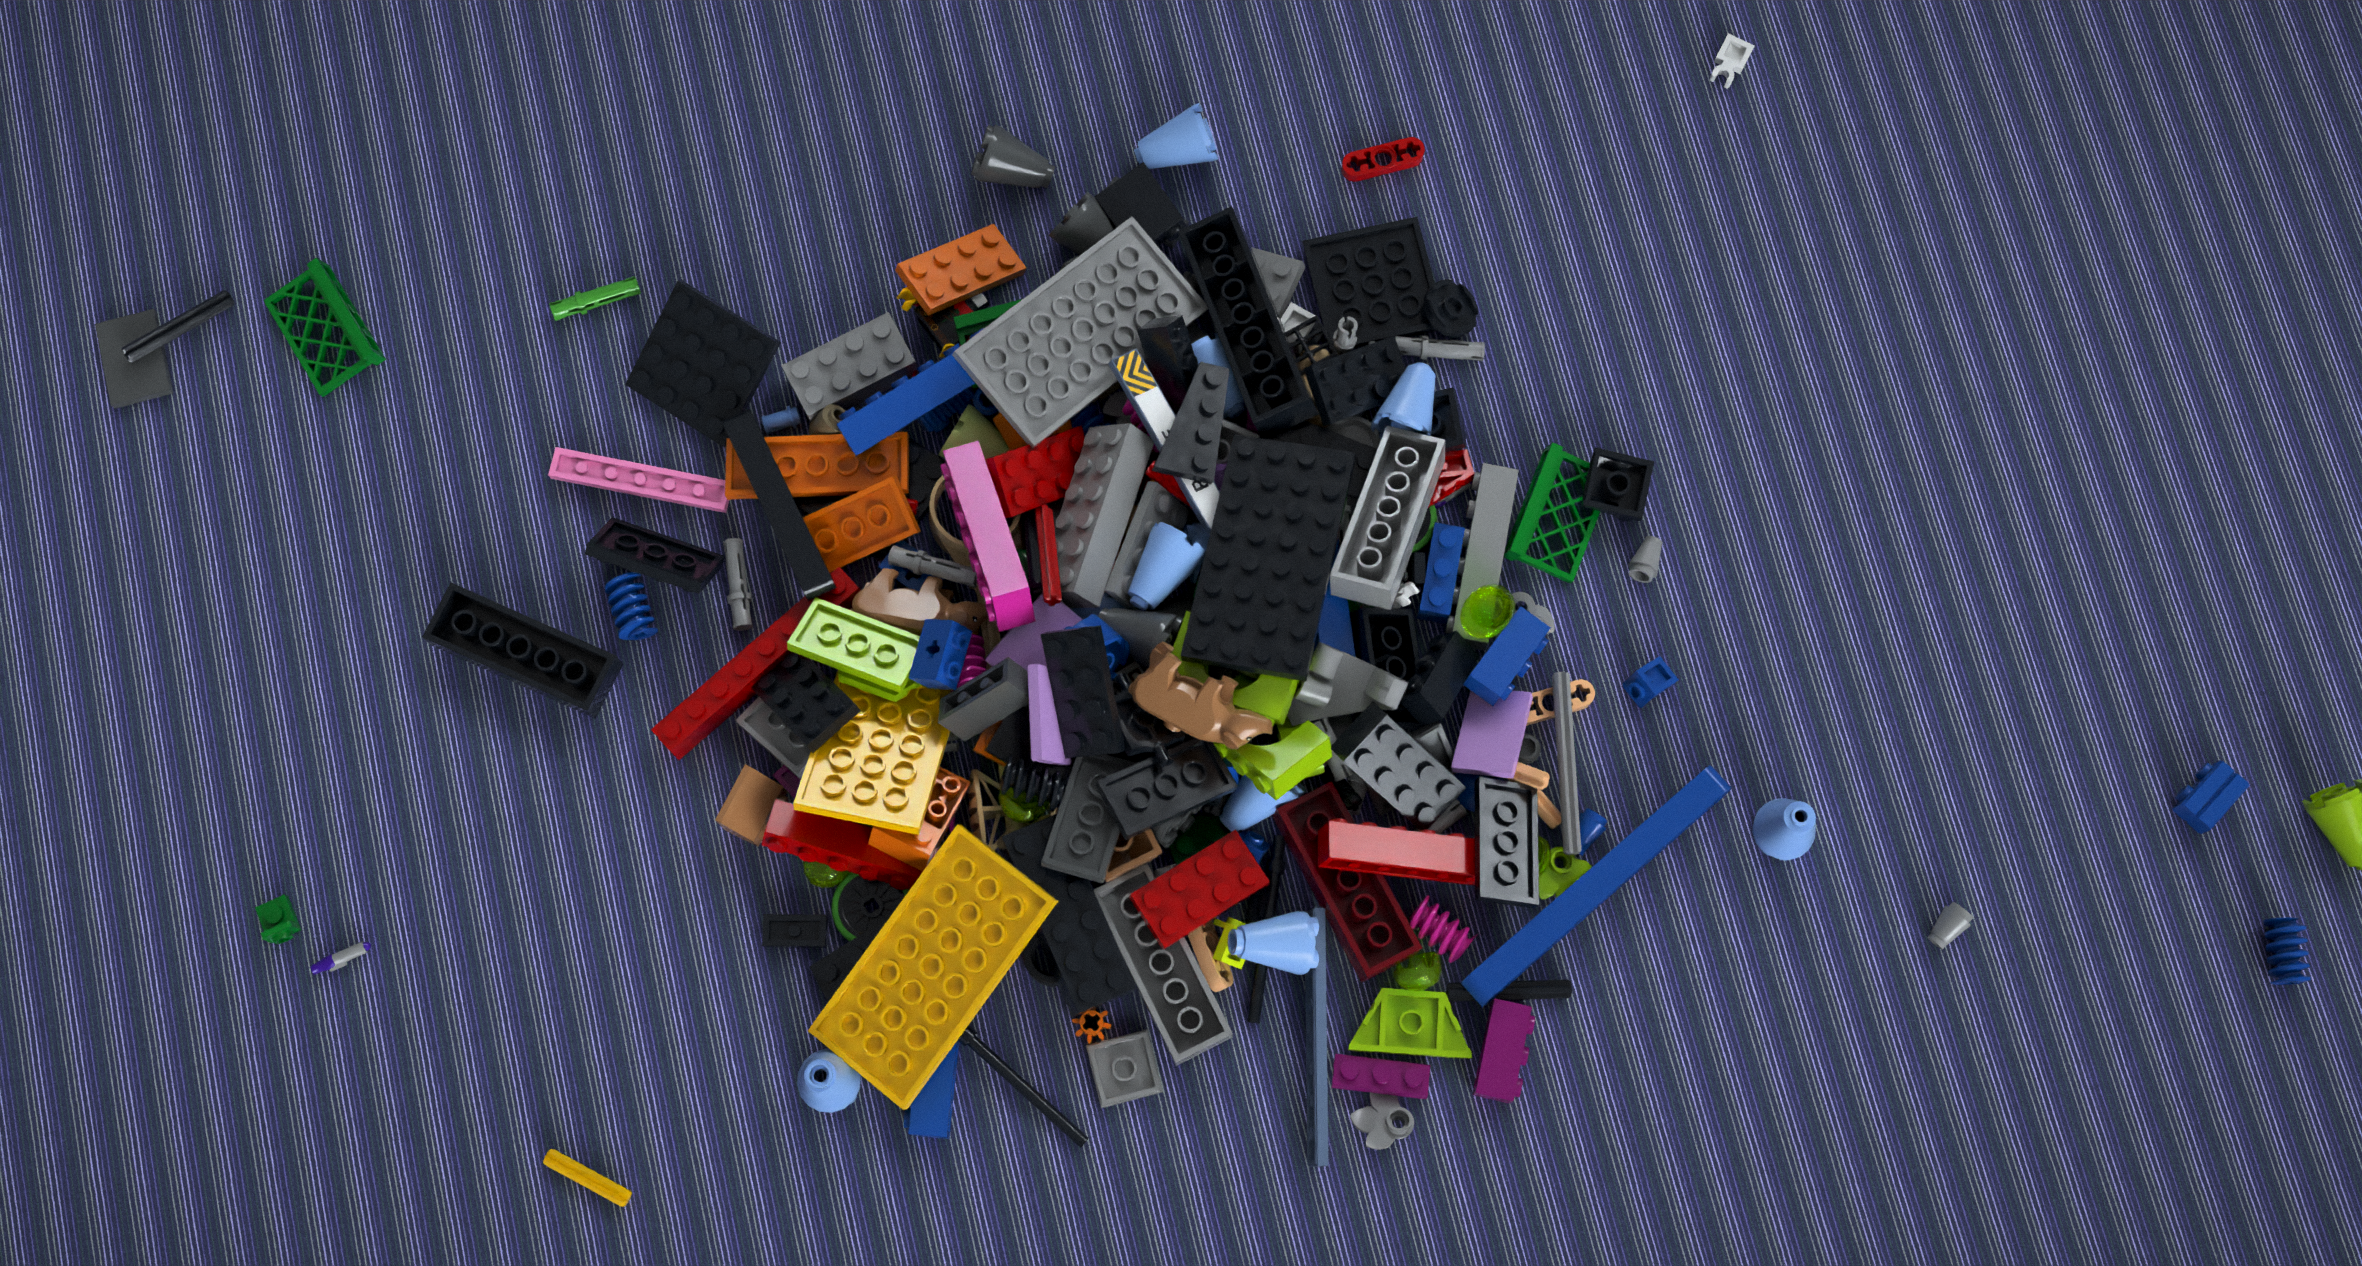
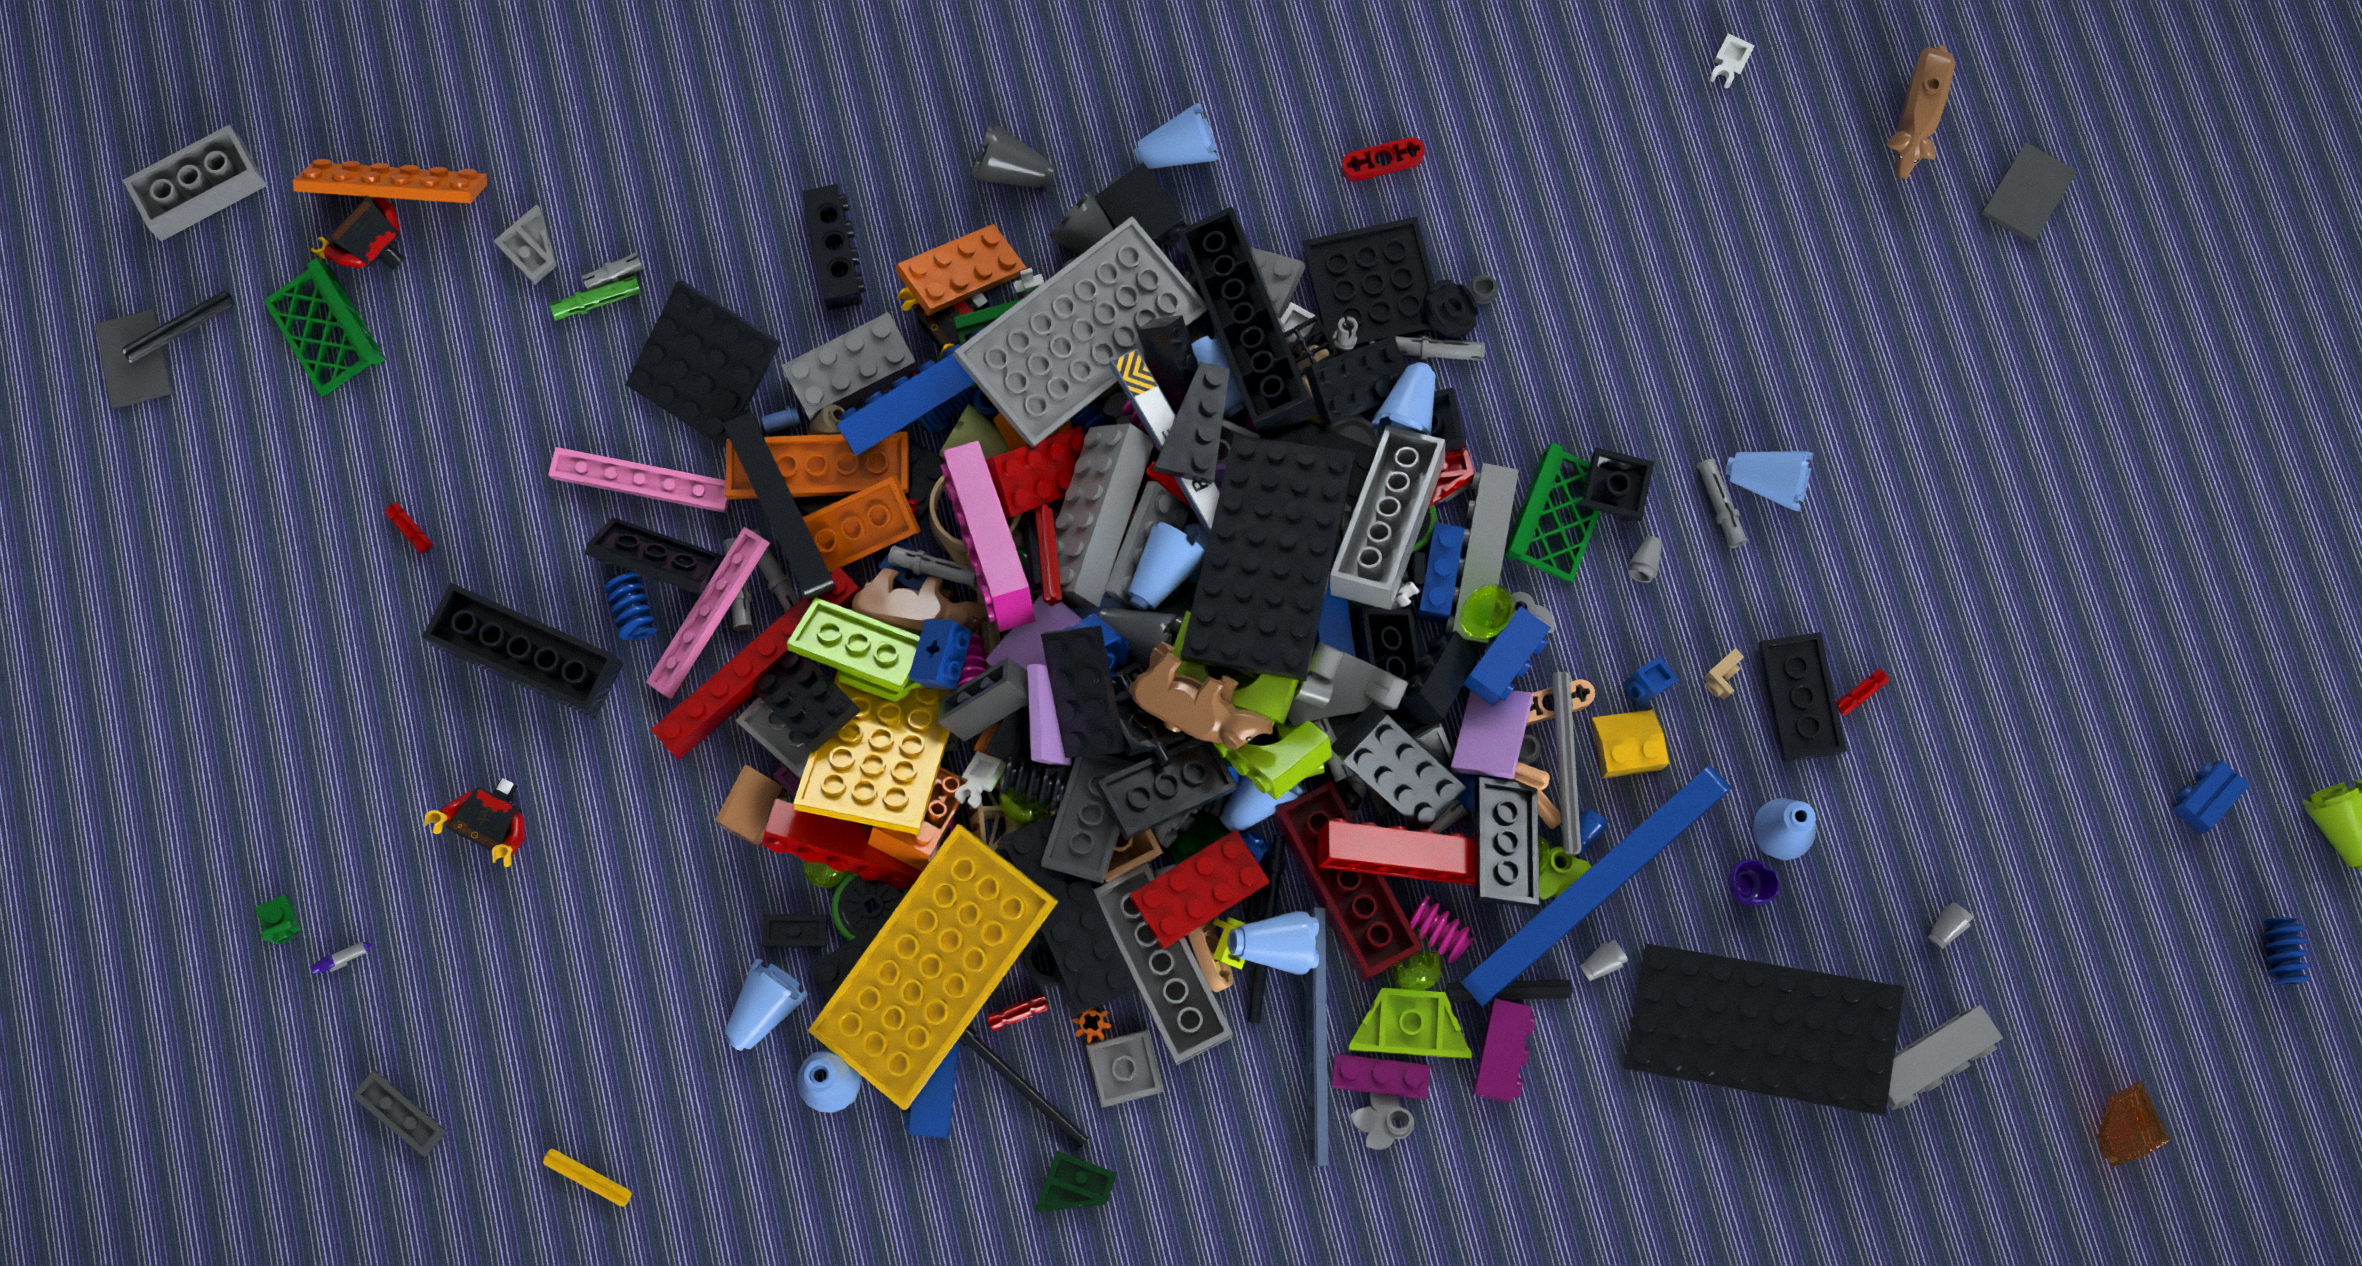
none -> light grey brick [122,124,267,241]
none -> orange plate [293,159,487,204]
none -> torso [311,196,405,270]
none -> dark grey plate [351,1070,447,1157]
none -> red axle [384,502,433,554]
none -> torso [424,778,525,867]
none -> light grey wing [494,204,557,285]
none -> light grey pin [581,252,644,291]
none -> bright pink plate [646,526,770,699]
none -> light blue cone [725,959,808,1051]
none -> light grey pin [752,529,800,613]
none -> black brick [802,184,866,310]
none -> white plate [954,751,1005,809]
none -> red axle [987,994,1048,1031]
none -> white plate [1013,268,1044,300]
none -> dark green wing [1035,1151,1118,1212]
none -> dark grey plate [1468,275,1498,304]
none -> light grey cone [1580,939,1629,981]
none -> yellow slope [1591,709,1669,779]
none -> black plate [1624,943,1905,1117]
none -> light grey pin [1696,458,1748,549]
none -> tan bracket [1703,648,1744,700]
none -> light blue cone [1725,451,1813,511]
none -> dark purple hair [1727,859,1780,906]
none -> black plate [1758,632,1847,763]
none -> red axle [1836,669,1890,716]
none -> medium nougat animal [1887,44,1955,179]
none -> light grey brick [1887,1005,2003,1111]
none -> dark grey tile [1981,142,2078,244]
none -> clear orange slope [2097,1080,2170,1167]

